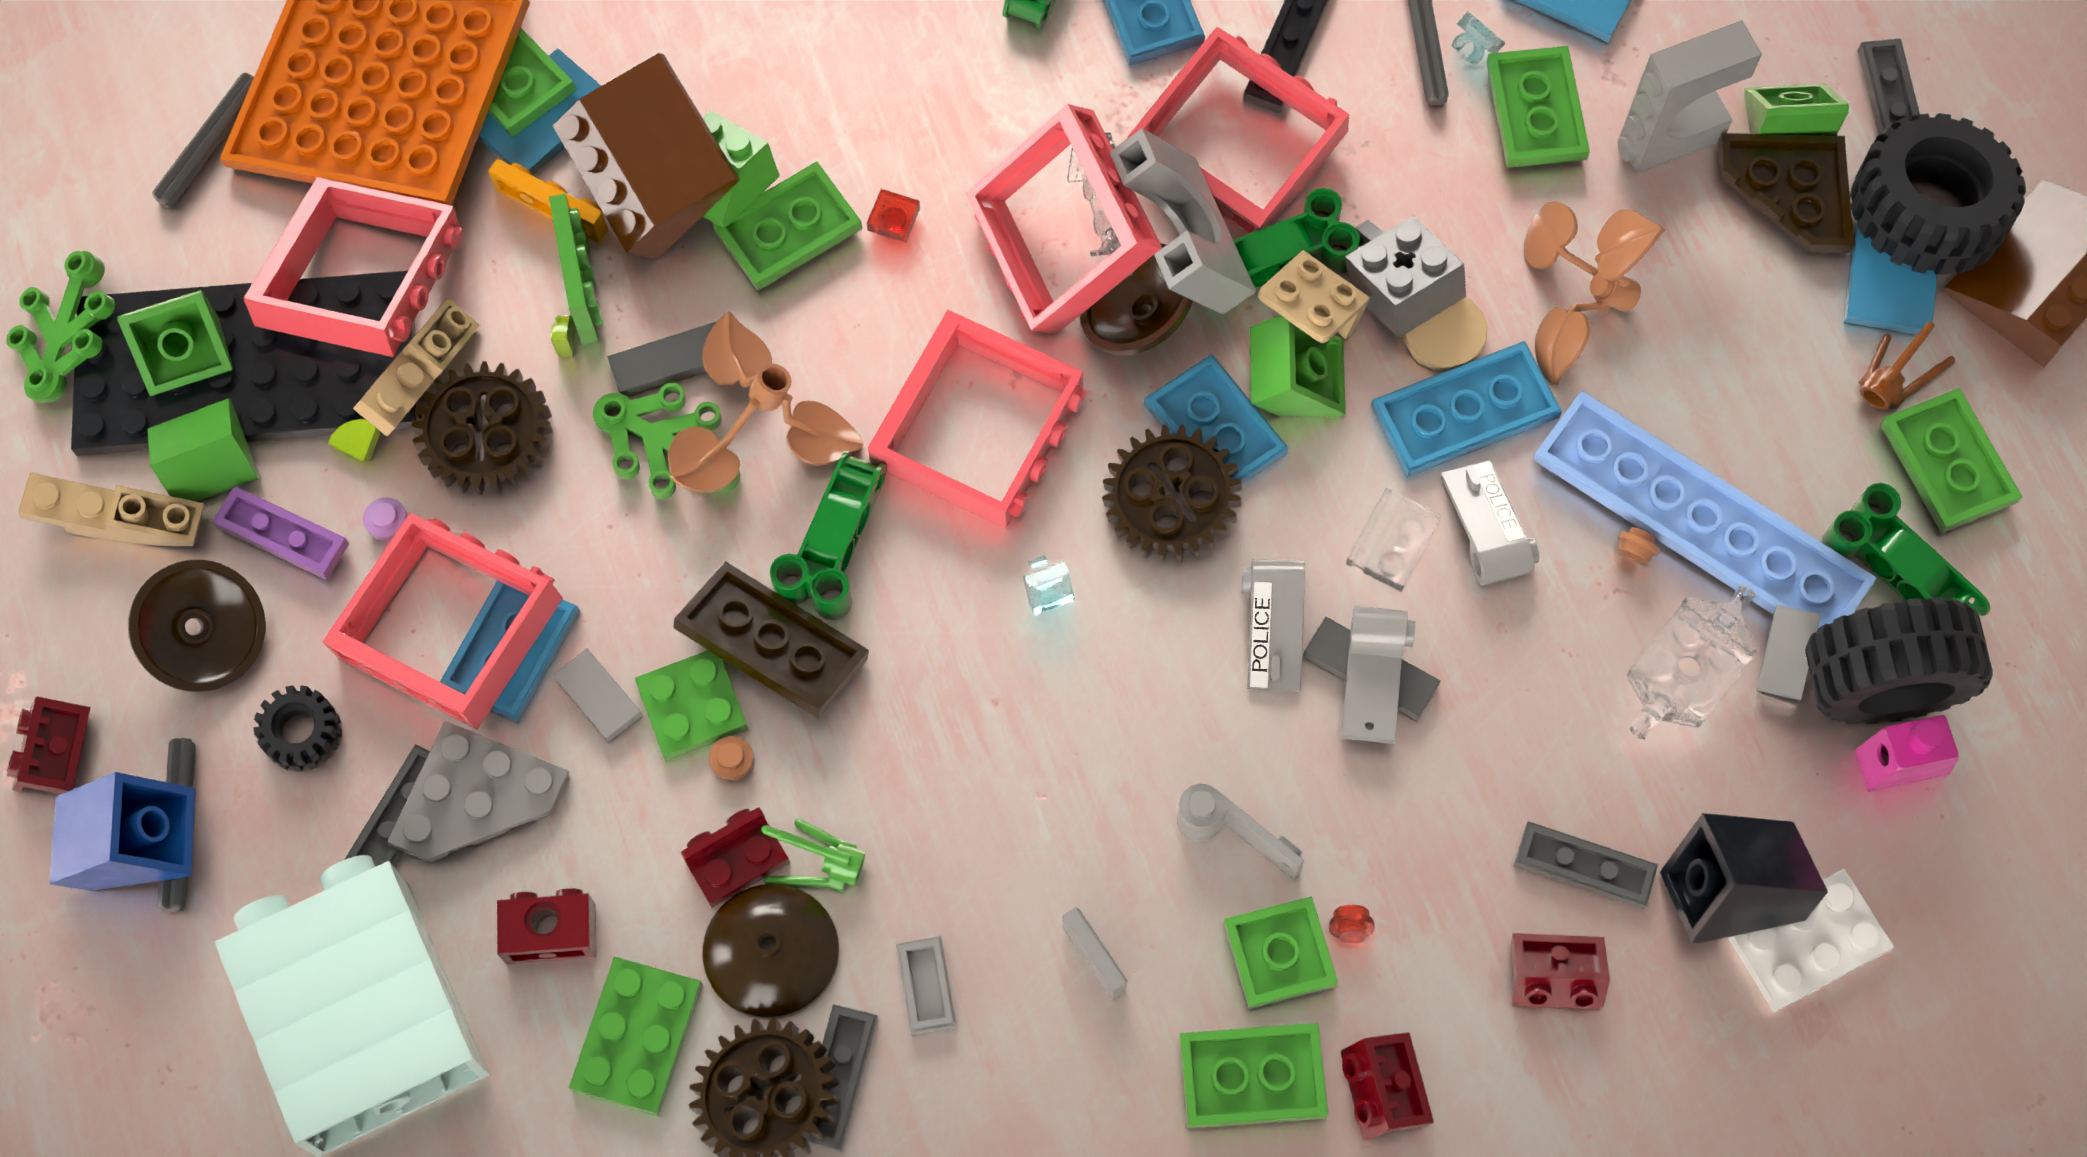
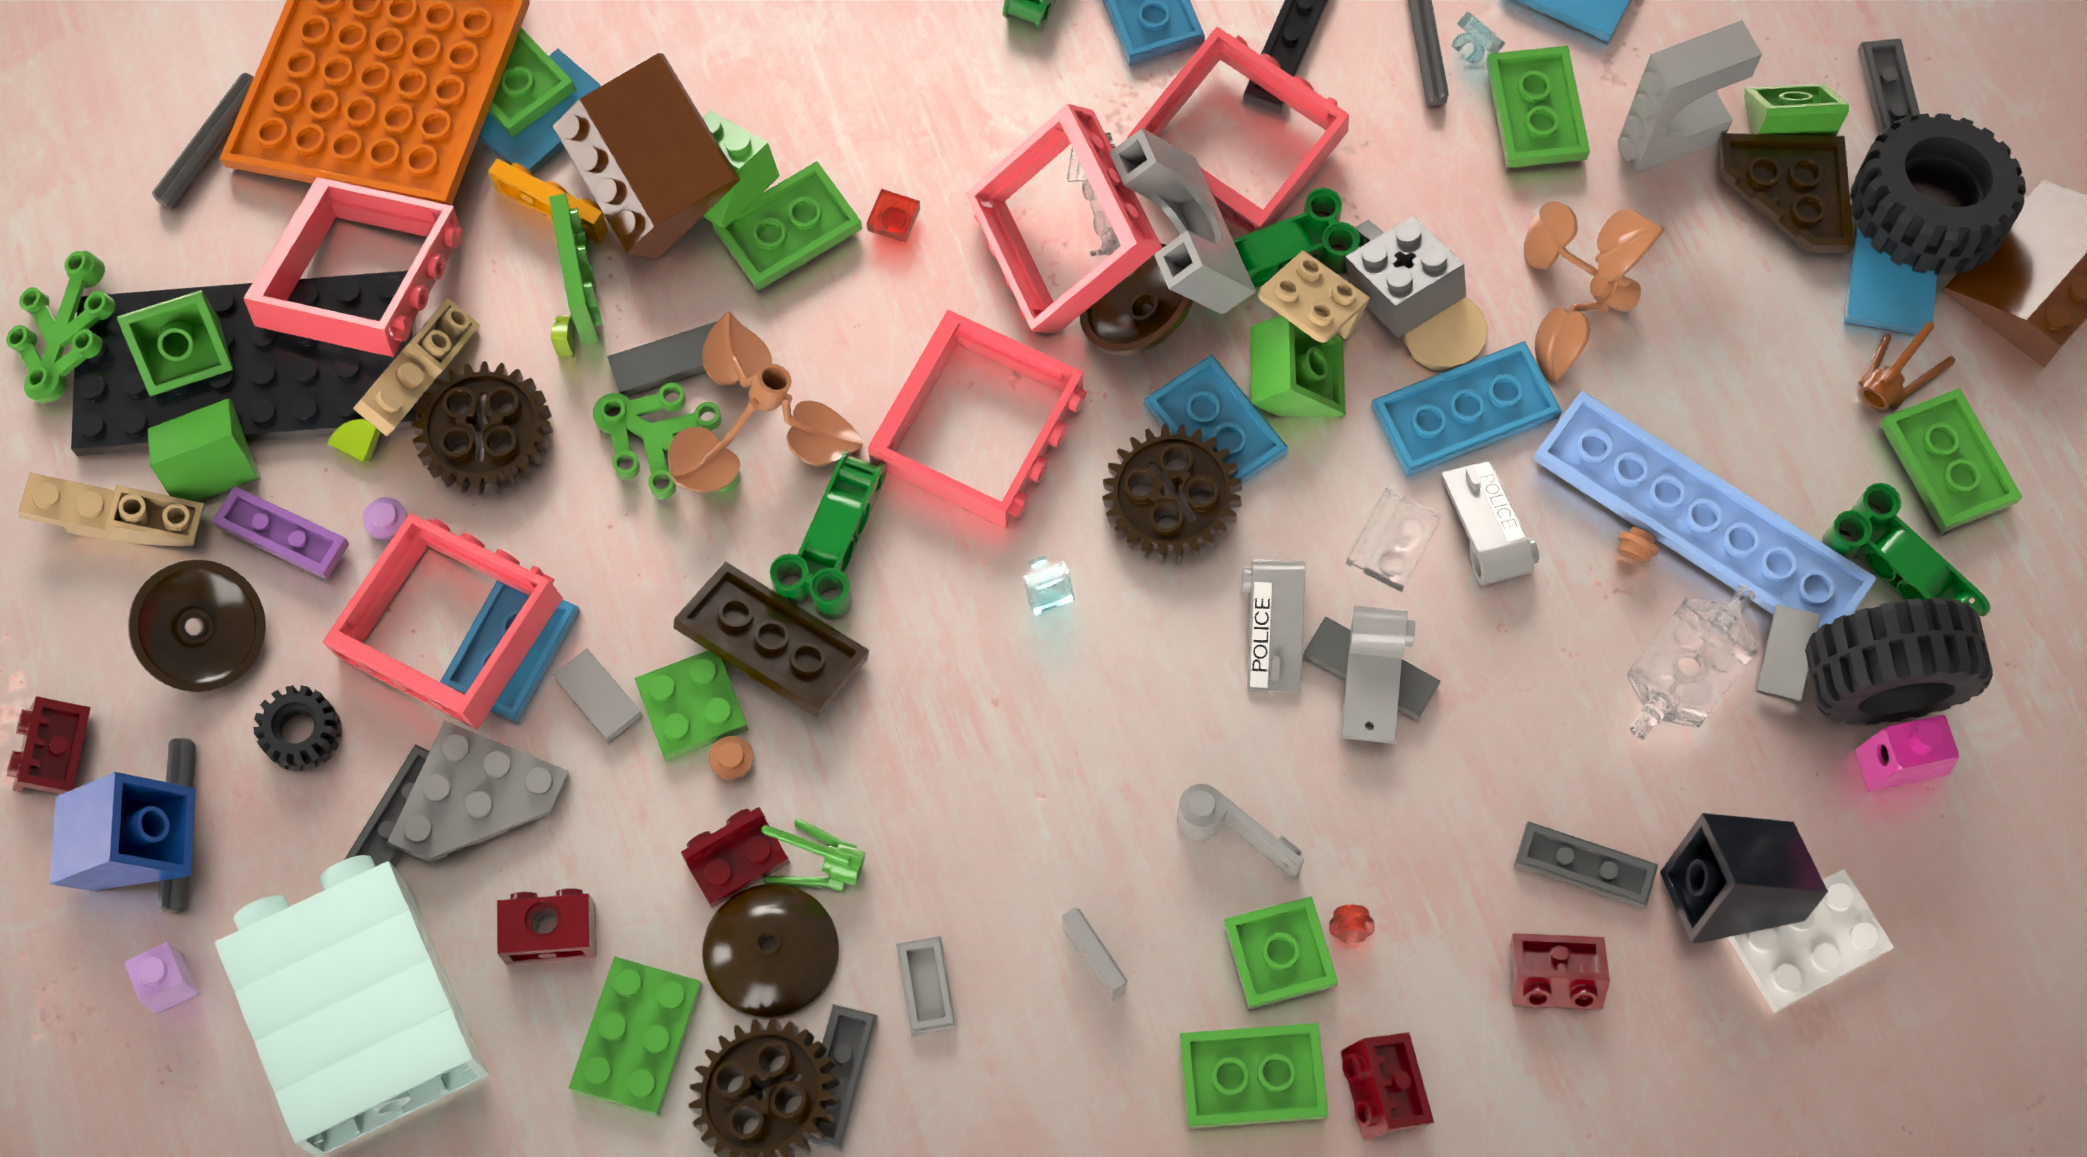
none -> lavender brick [124,942,199,1014]

